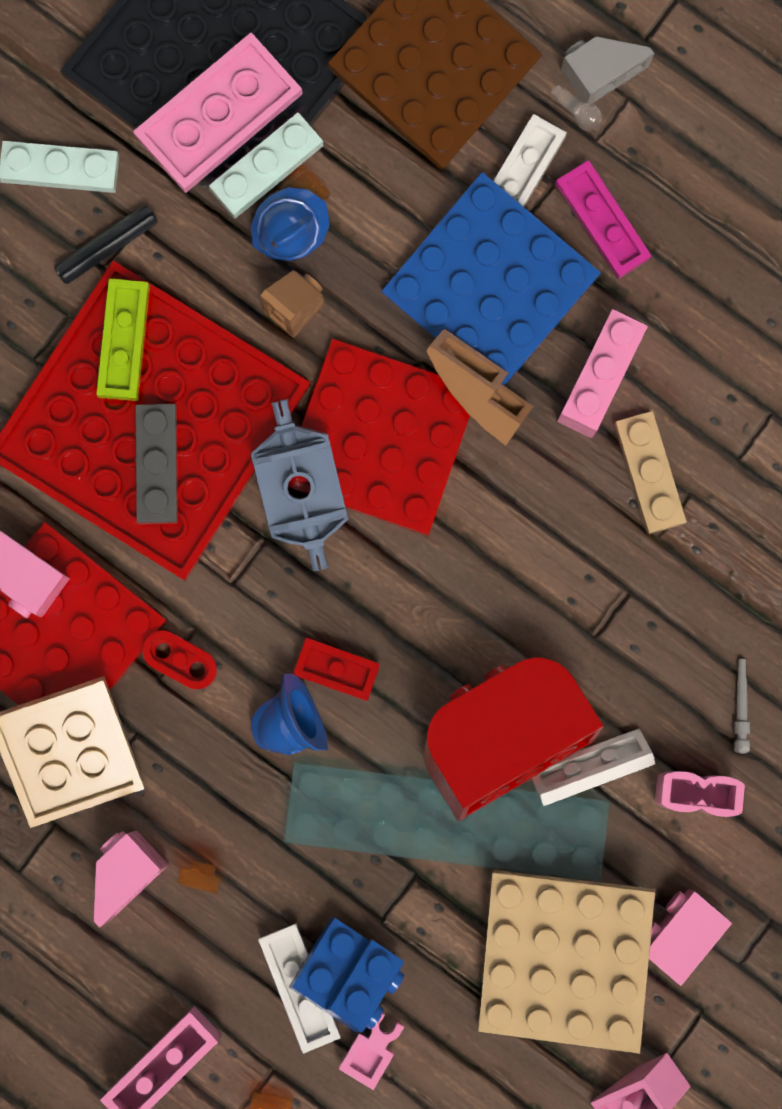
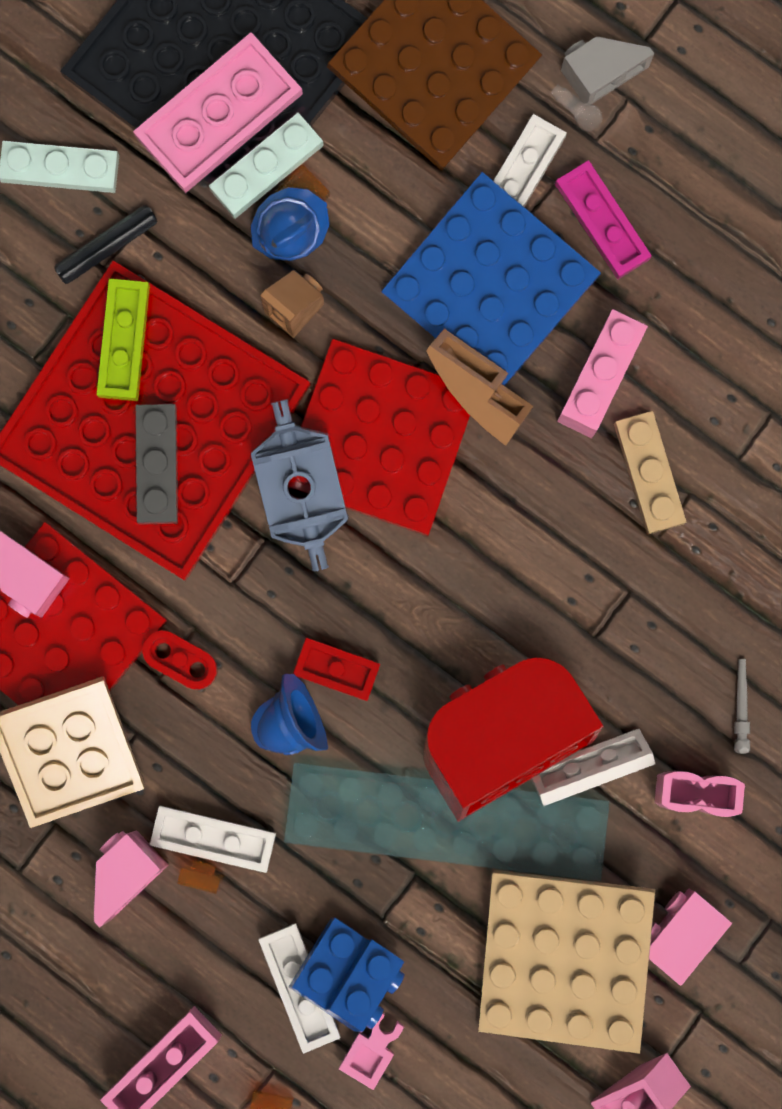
none -> white plate [150,806,276,873]

